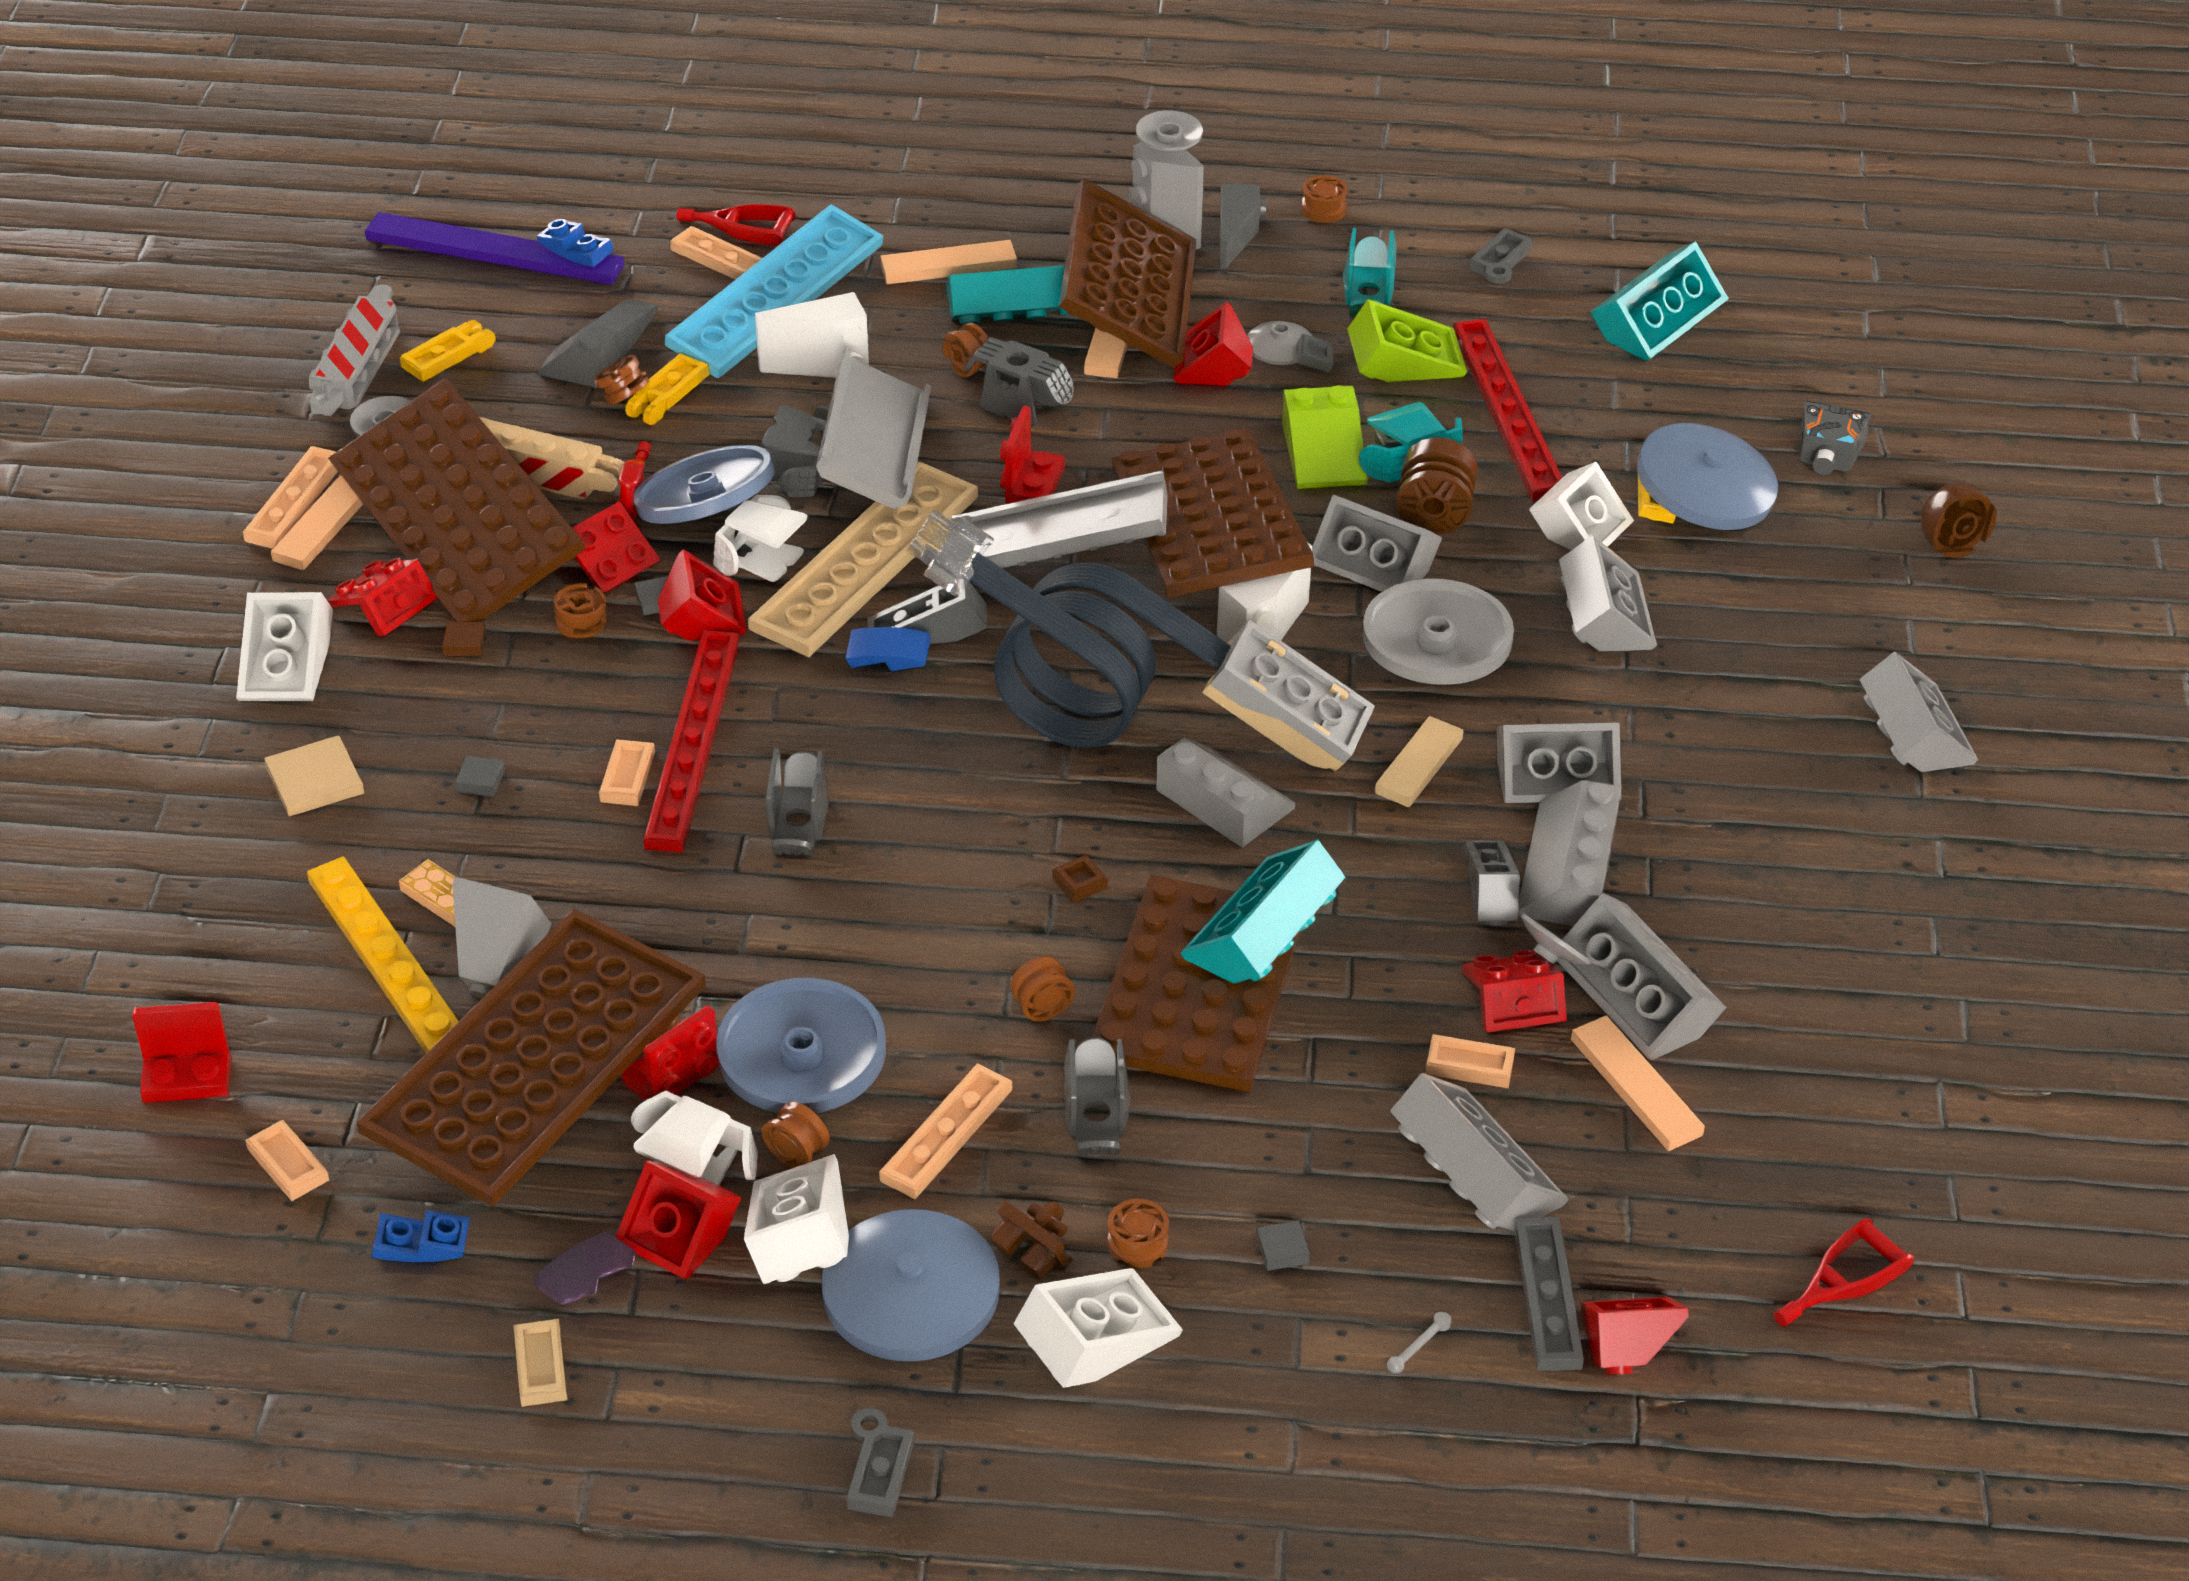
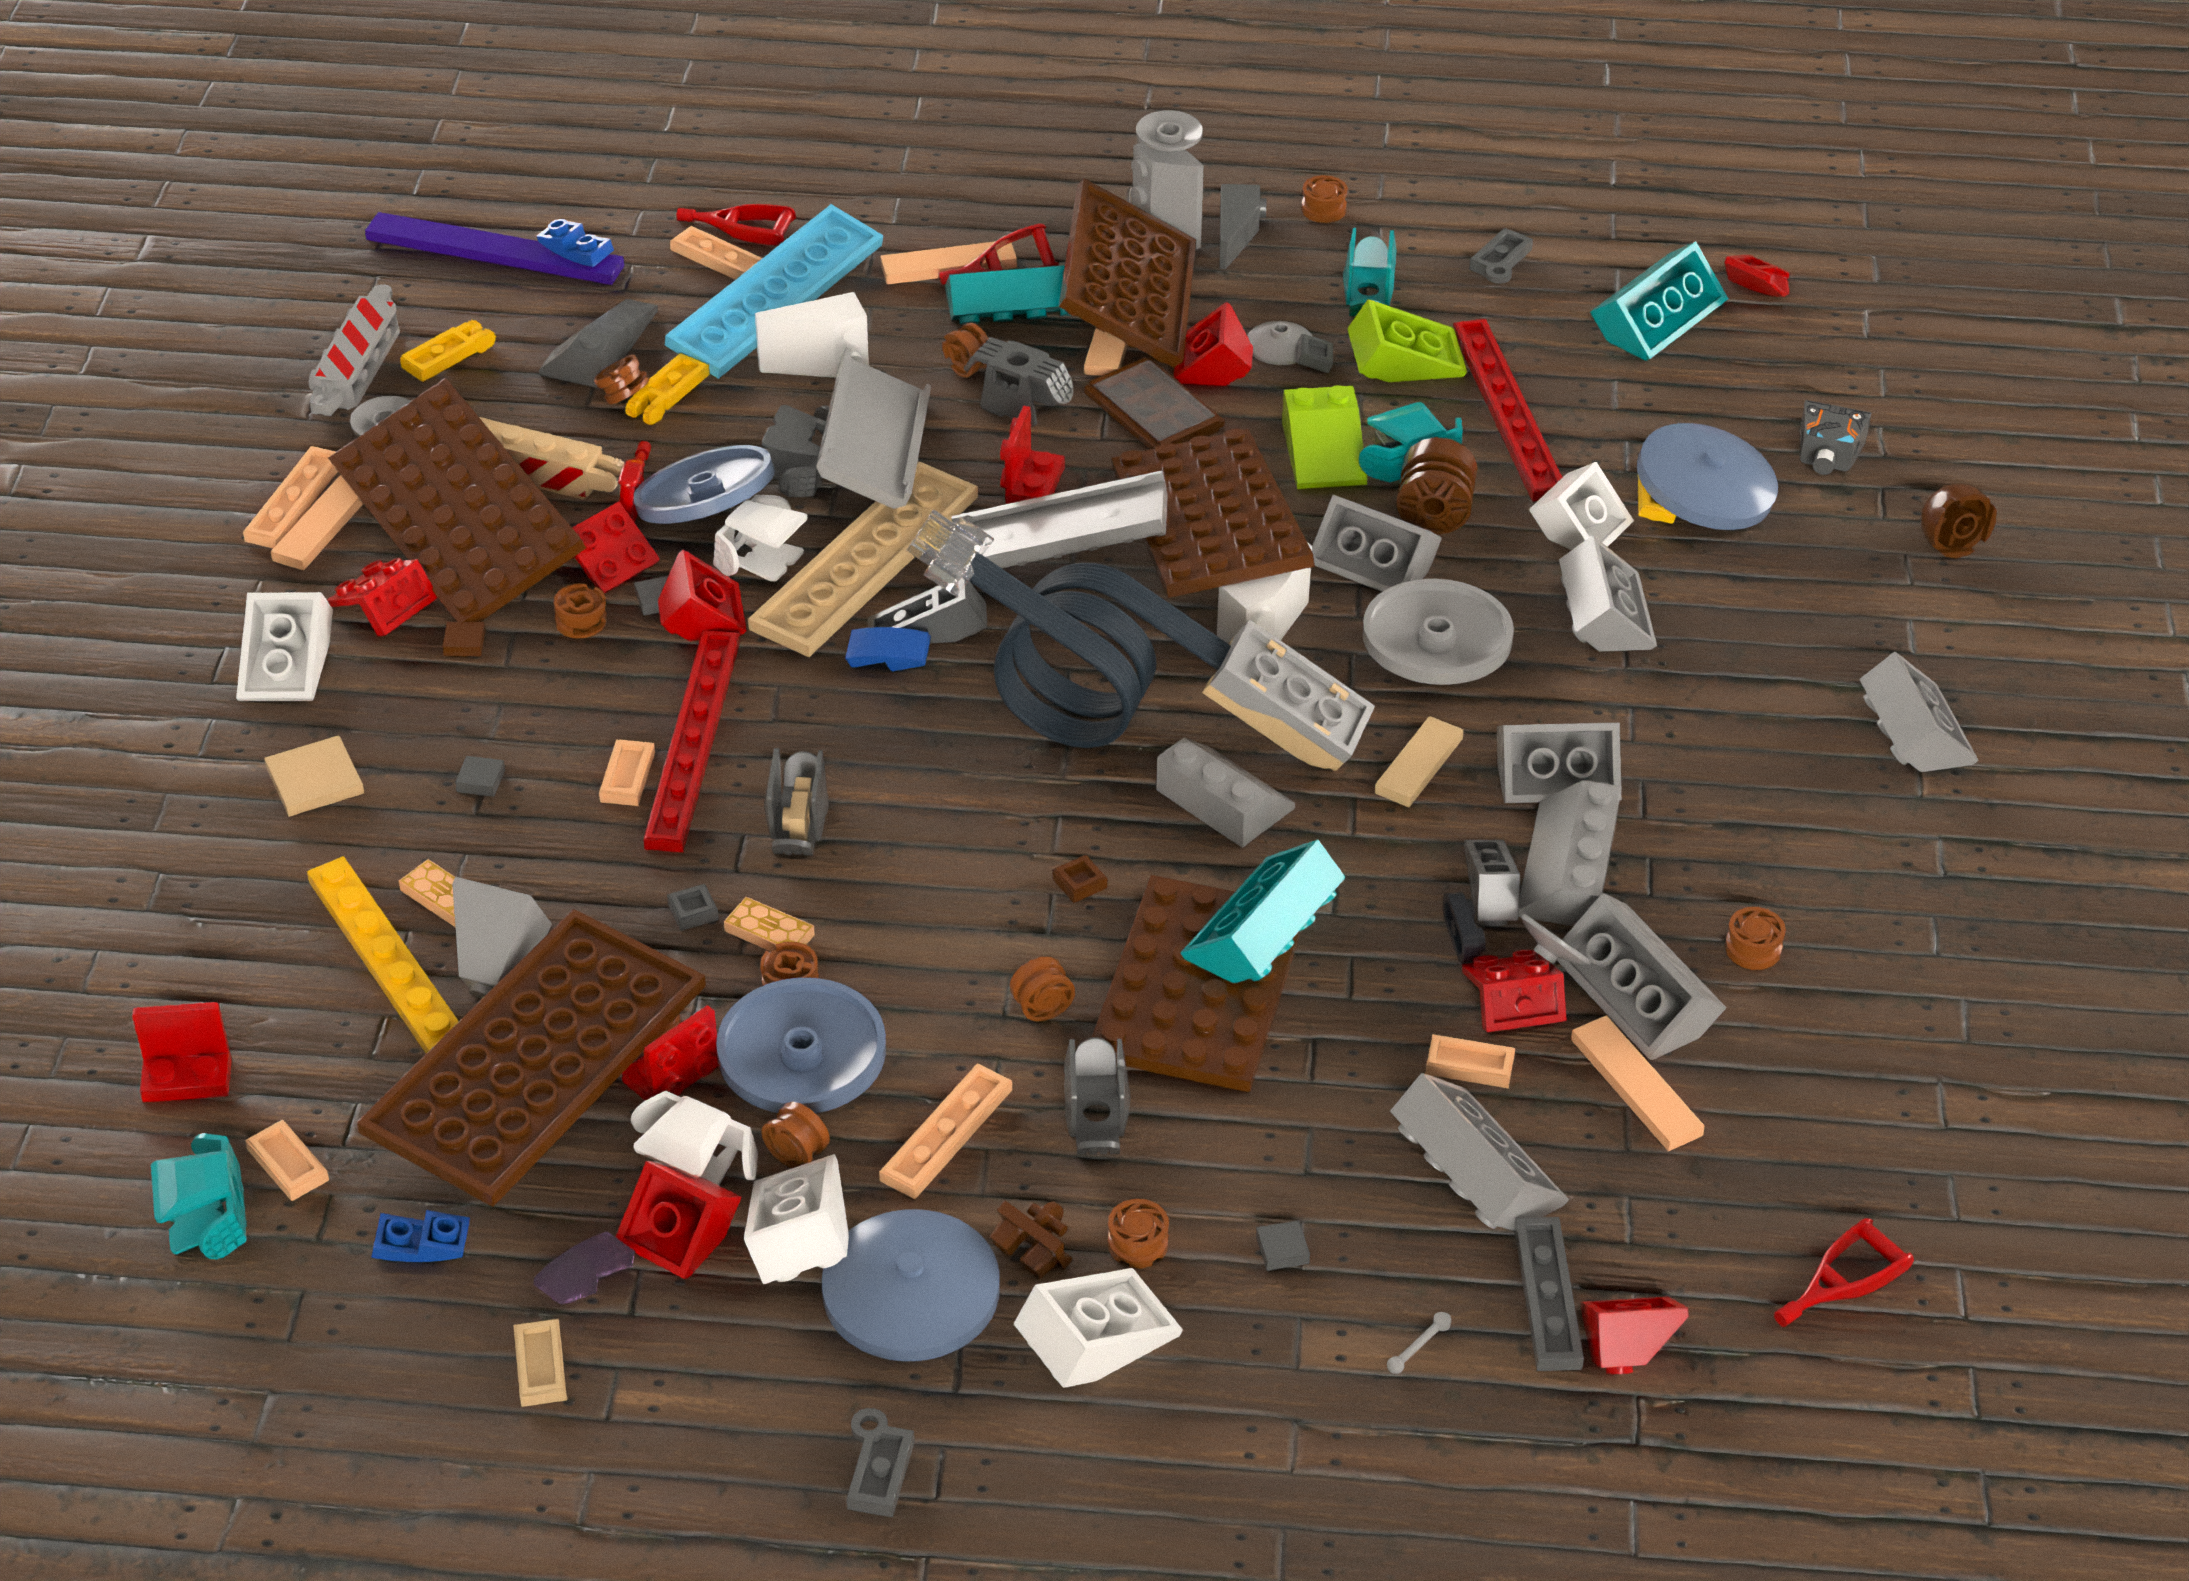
none -> teal piece [151,1133,247,1259]
none -> dark grey tile [667,884,719,931]
none -> light nougat tile [724,897,815,951]
none -> dark orange wheel [760,942,819,986]
none -> tan plate [782,777,812,841]
none -> red piece [938,223,1060,286]
none -> clear piece [1084,357,1225,450]
none -> black plate [1443,891,1486,963]
none -> red slope [1724,255,1789,298]
none -> dark orange wheel [1725,907,1786,970]

